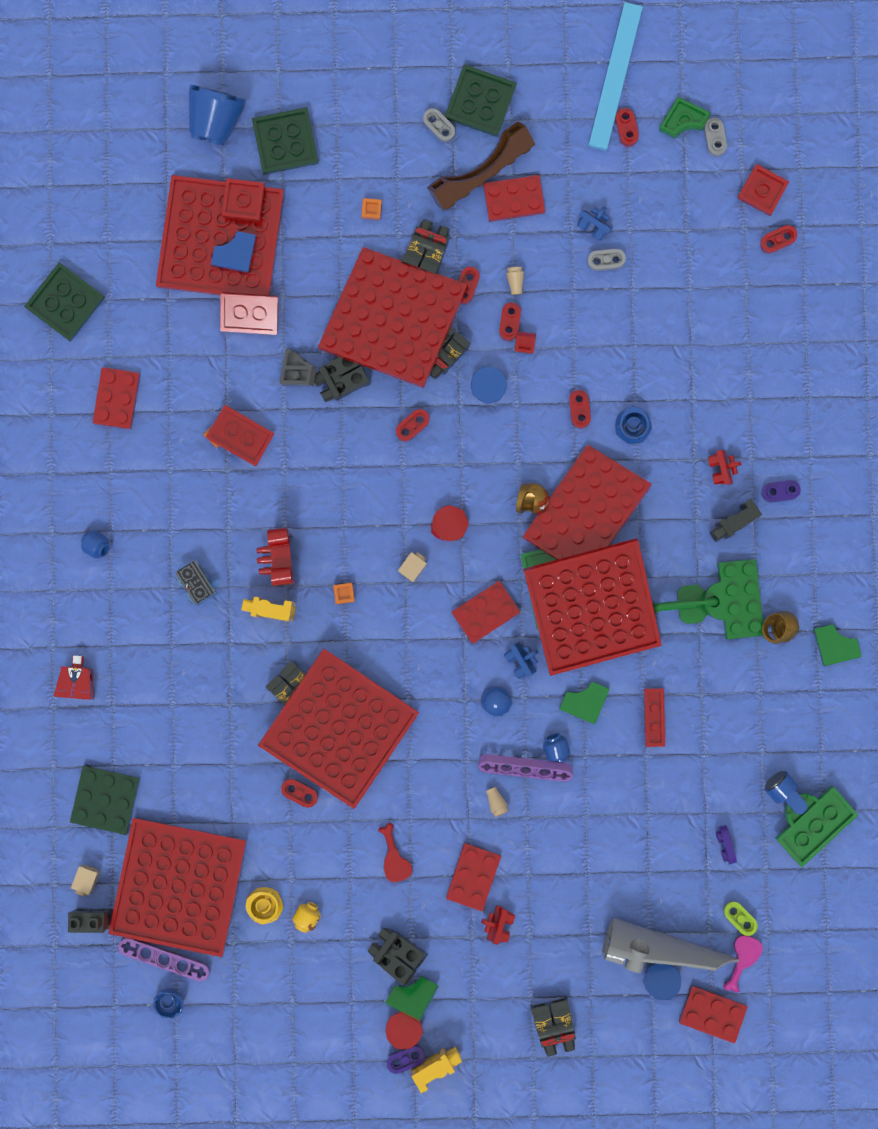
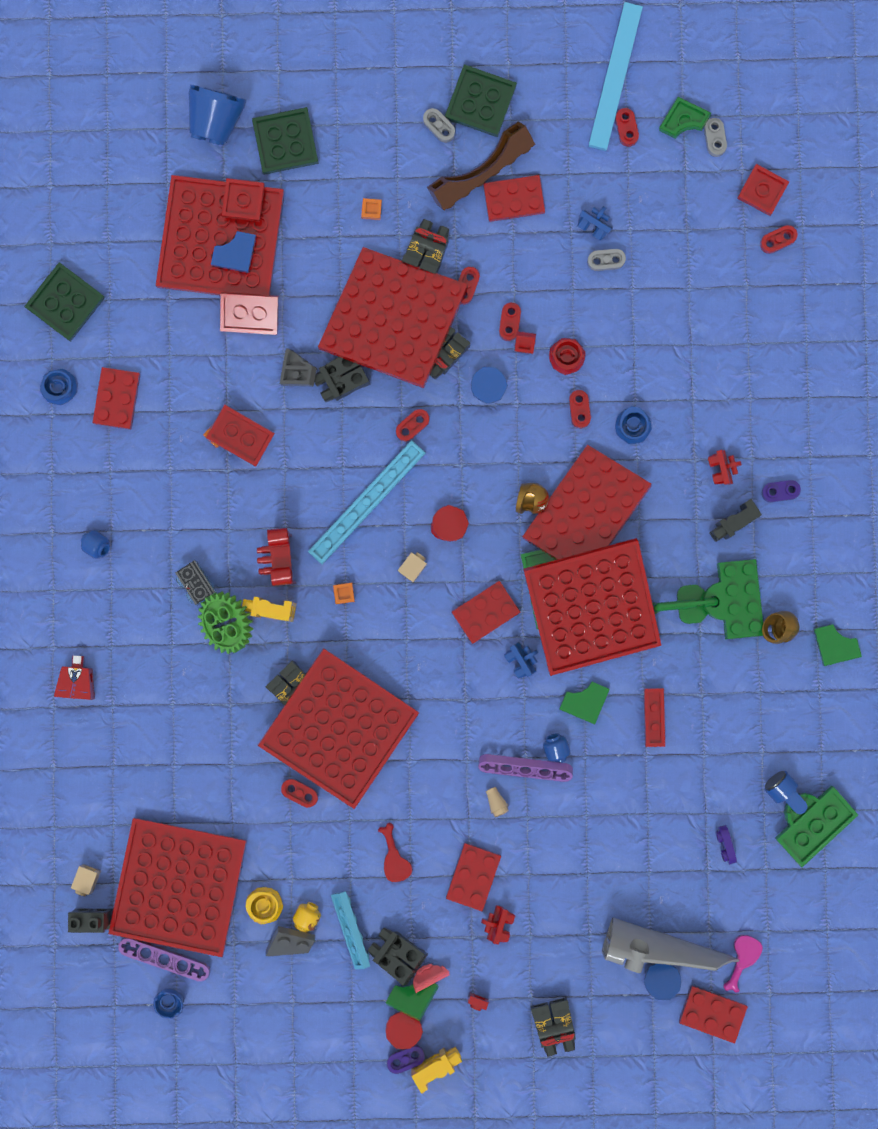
dark green plate [70,765,140,835] -> none
blue hair [481,686,512,716] -> none
tan cone [506,267,524,295] -> none
lime plate [723,901,758,936] -> none
none -> blue hat [40,369,77,405]
none -> bright green gear [197,591,253,654]
none -> dark grey wing [266,926,315,956]
none -> medium azure tile [308,440,426,565]
none -> medium azure plate [331,891,370,970]
none -> coral tile [413,964,450,993]
none -> red plate [468,992,489,1011]
none -> red hat [549,338,585,375]

